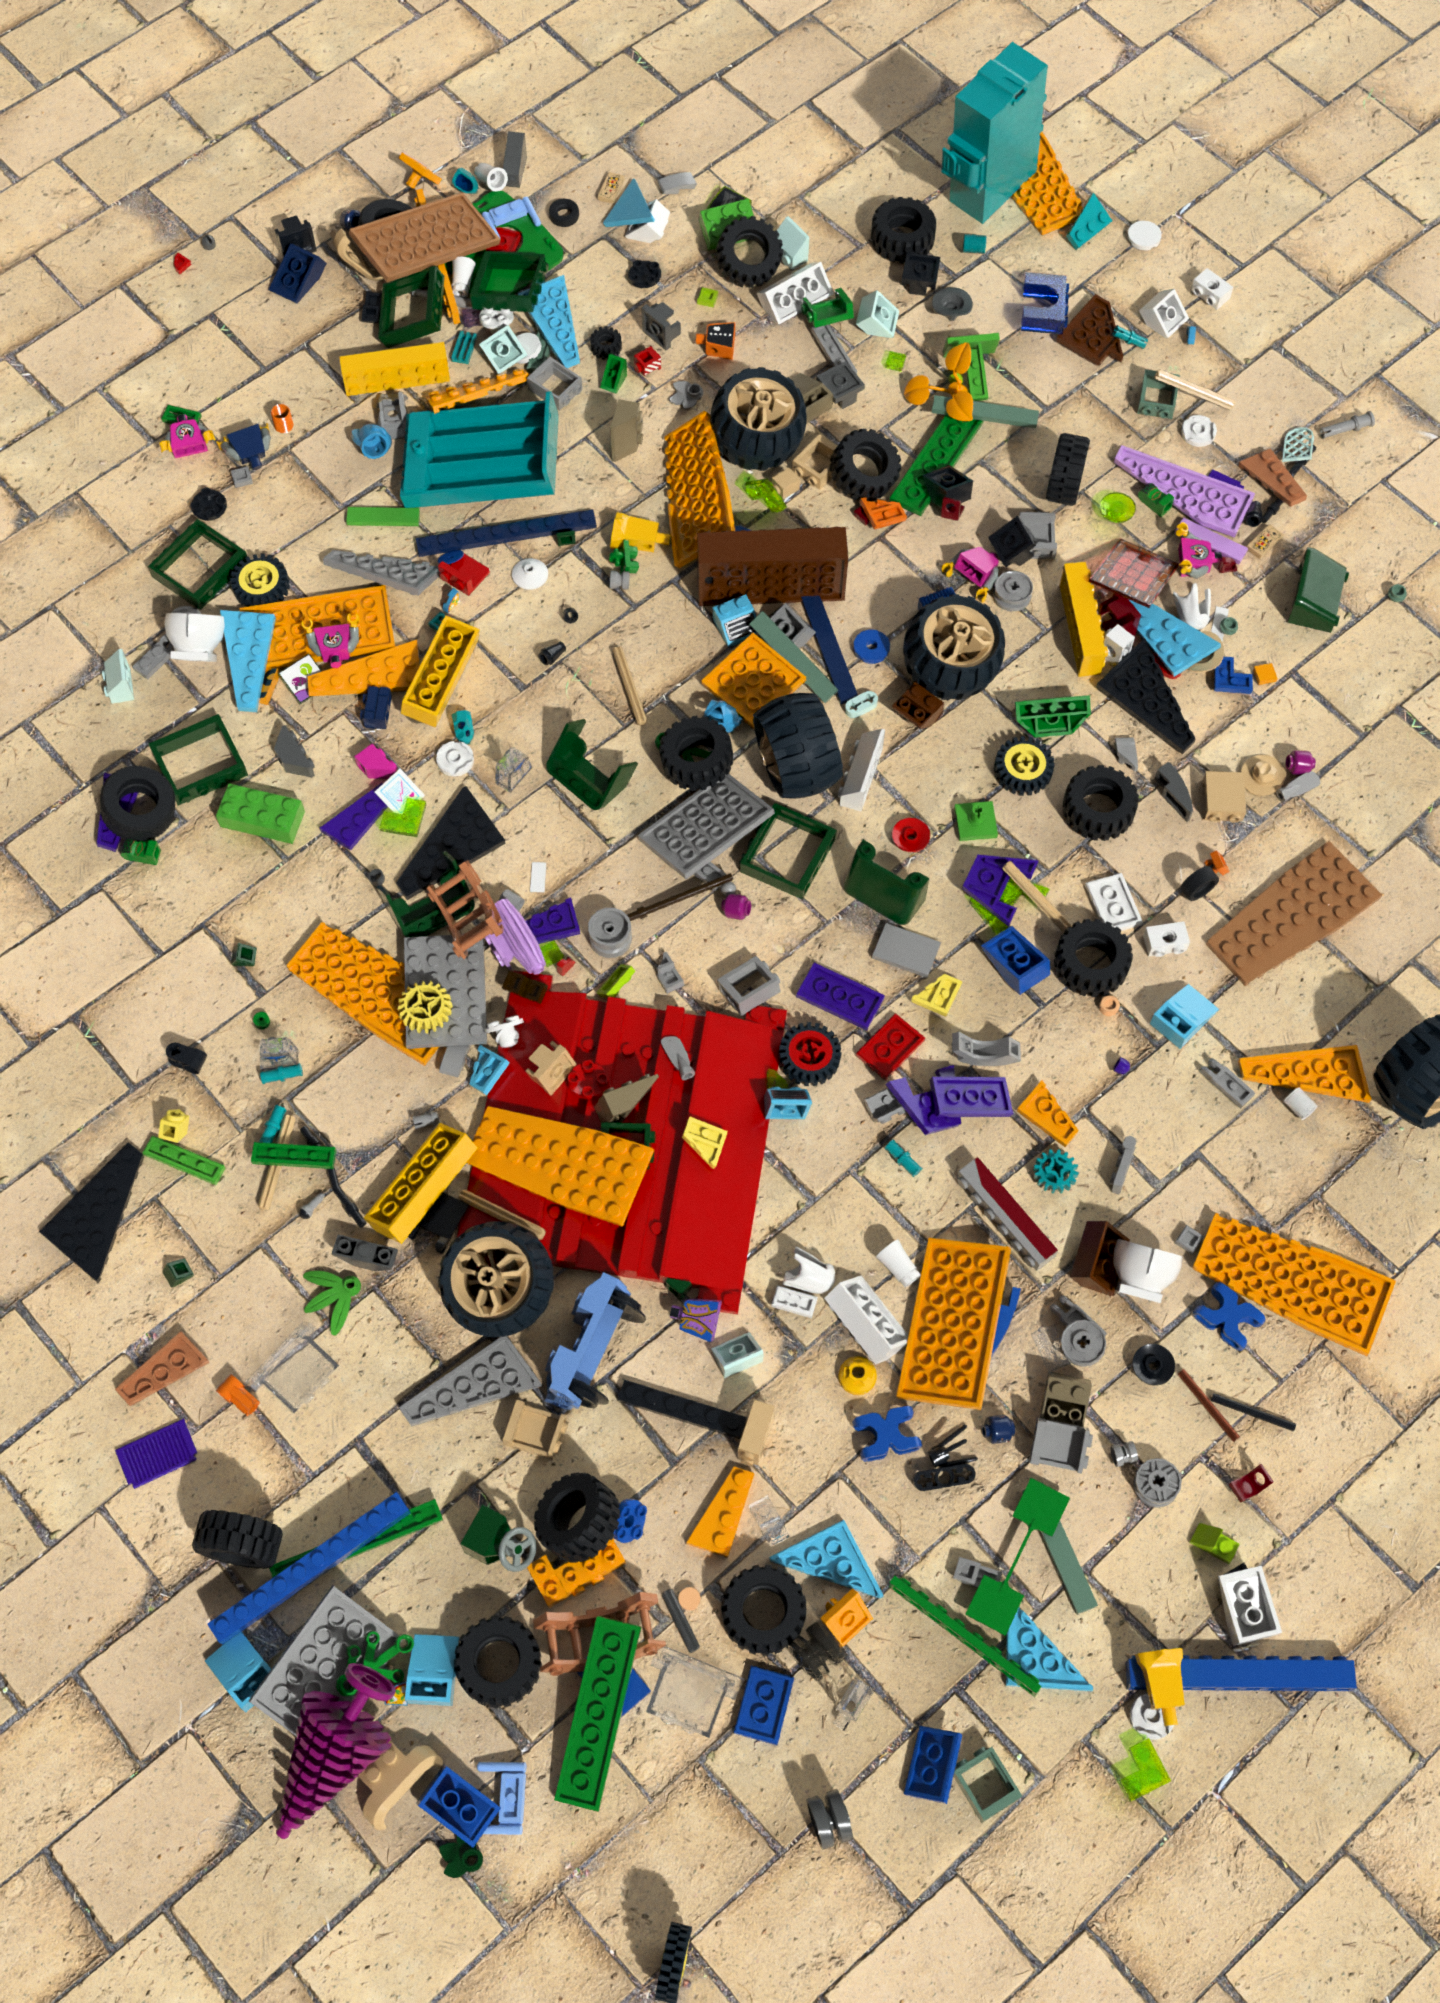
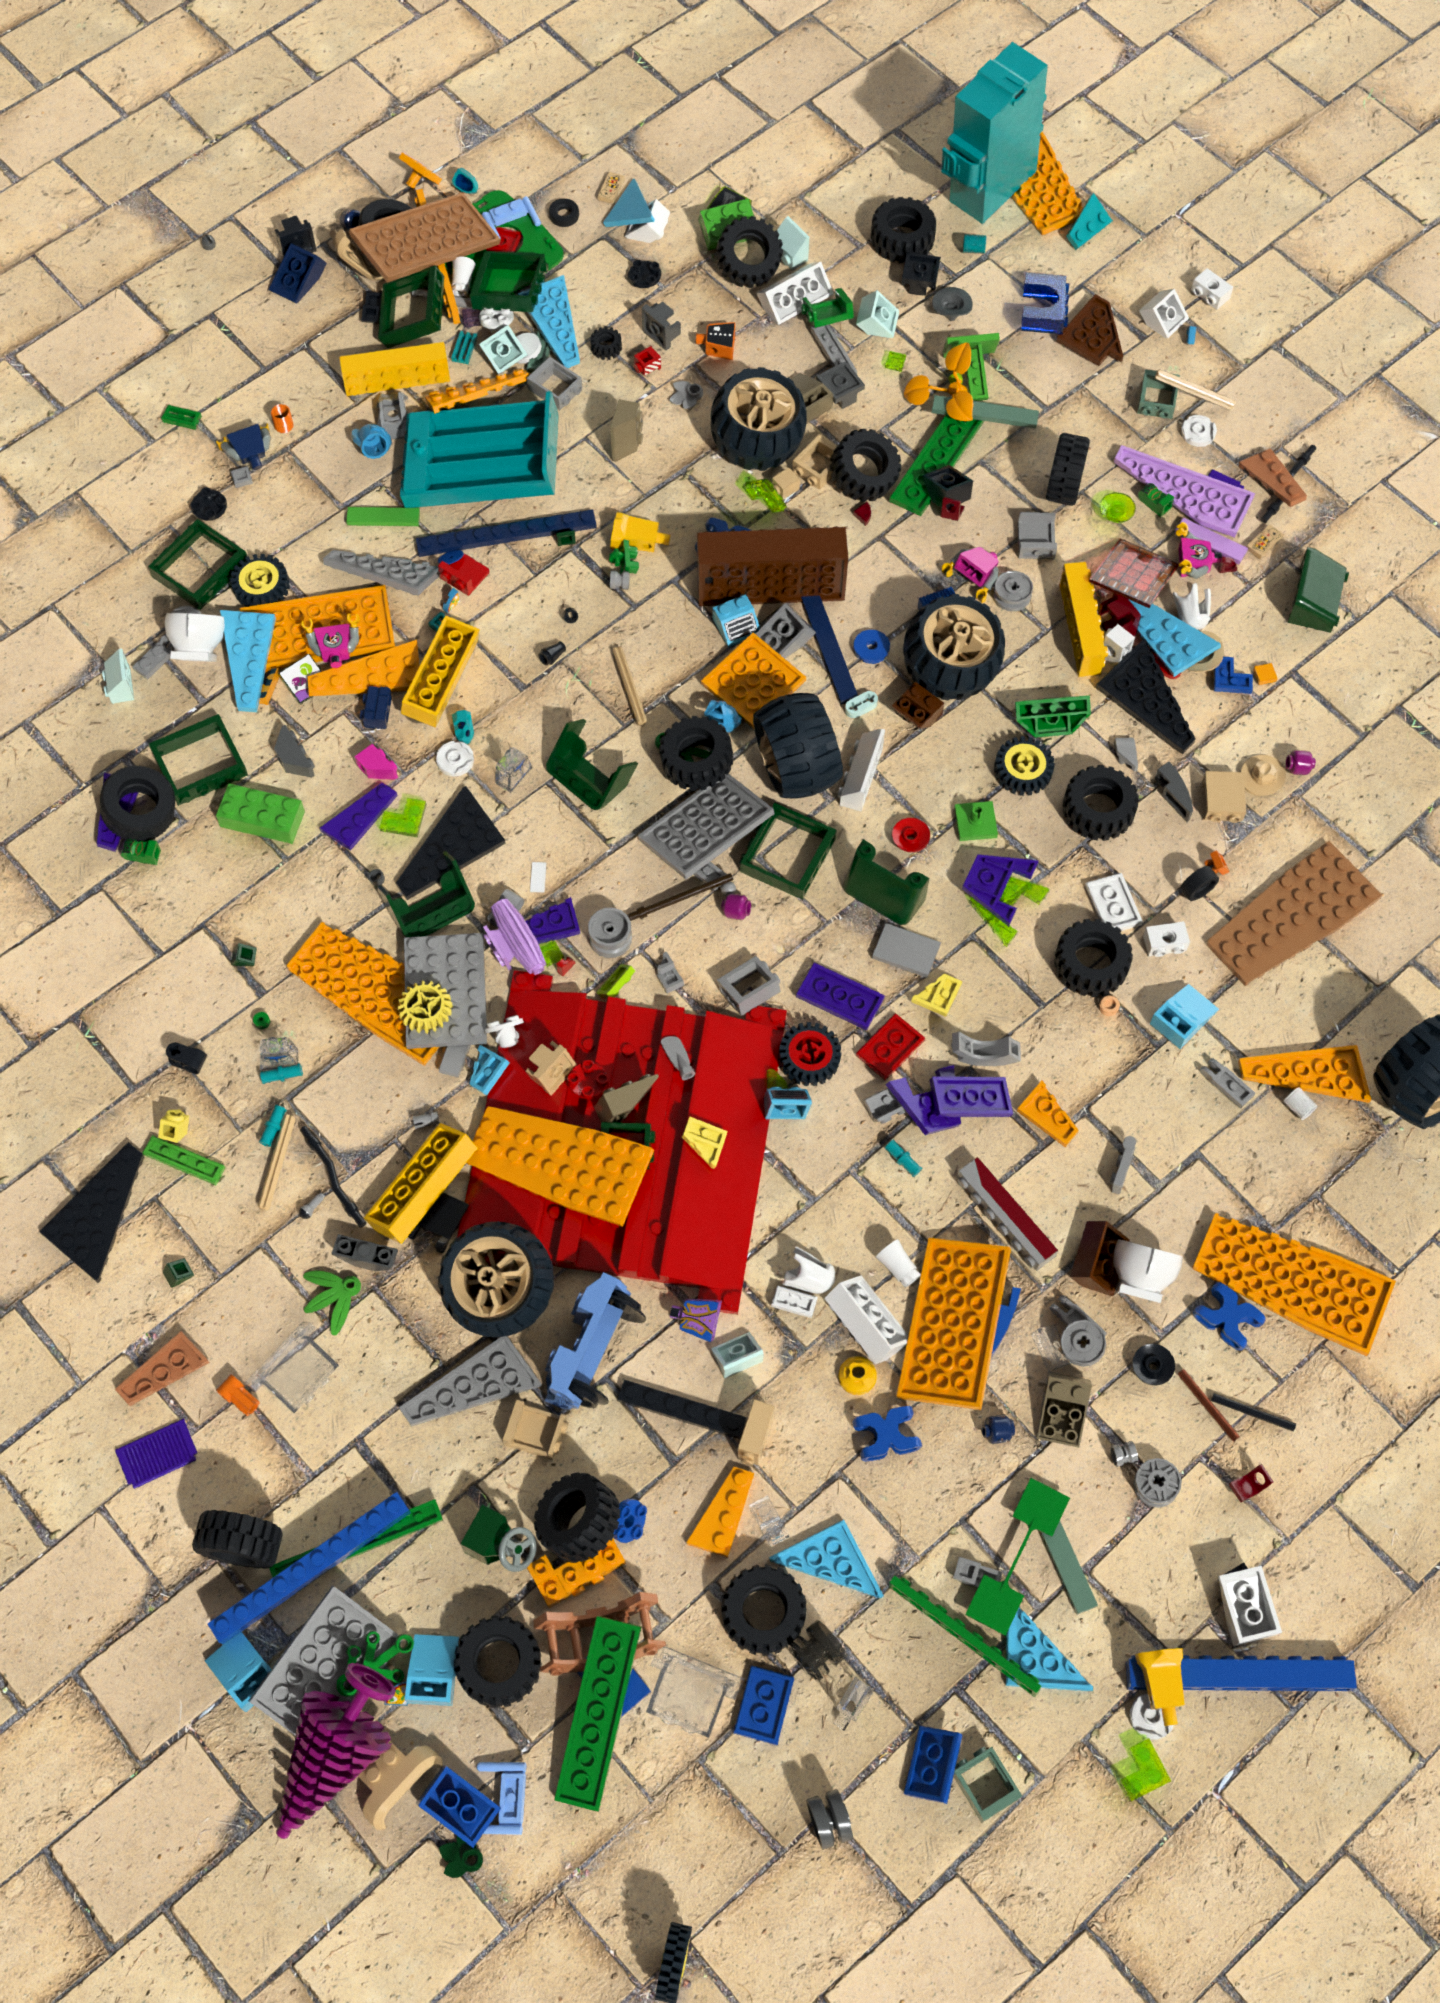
dark pink torso [159,414,216,459] -> none
red tile [174,253,192,275] -> none
green plate [251,1142,336,1169] -> none
white sticker [375,769,425,819] -> none
nougat fence [427,860,504,959] -> none
tan axle [458,1189,546,1240] -> none
white plant [474,163,508,192] -> none
dark brown slope [502,970,548,1004] -> none
dark grey slope [503,131,527,188] -> none
white dish [512,558,548,590] -> none
green slope [600,354,627,394] -> none
light grey slope [658,172,697,194] -> none
dark grey axle [662,1589,700,1653] -> none
light orange wing [664,411,735,569] -> none
dark green slope [666,1278,692,1300] -> none
light nougat tile [678,1587,701,1611] -> none
lime tile [697,287,718,308] -> none
sand green tile [750,611,839,703] -> none
light orange tile [820,1588,873,1649] -> none
orange wing [859,497,907,530] -> none
black beam [912,1463,976,1491] -> none
black plant [928,1425,978,1468] -> none
blue slope [981,926,1050,995] -> none
black panel [988,516,1037,567] -> none
tan axle [1003,861,1072,933] -> none
light grey panel [1029,1418,1093,1474] -> none
teal gear [1033,1149,1079,1194] -> none
teal pin [1112,325,1148,349] -> none
dark purple hinge [1113,1057,1130,1074] -> none
white tile [1127,221,1162,251] -> none
light grey tile [1175,1225,1204,1254] -> none
lime slope [1189,1523,1240,1565] -> none
white sticker [1211,606,1229,642] -> none
sand green plate [1219,617,1238,635] -> none
black cone [1245,501,1263,527] -> none
light grey piece [1276,771,1320,802] -> none
light aqua window [1282,427,1314,462] -> none
light grey pin [1320,411,1375,439] -> none
sand green plate [1388,584,1407,602] -> none

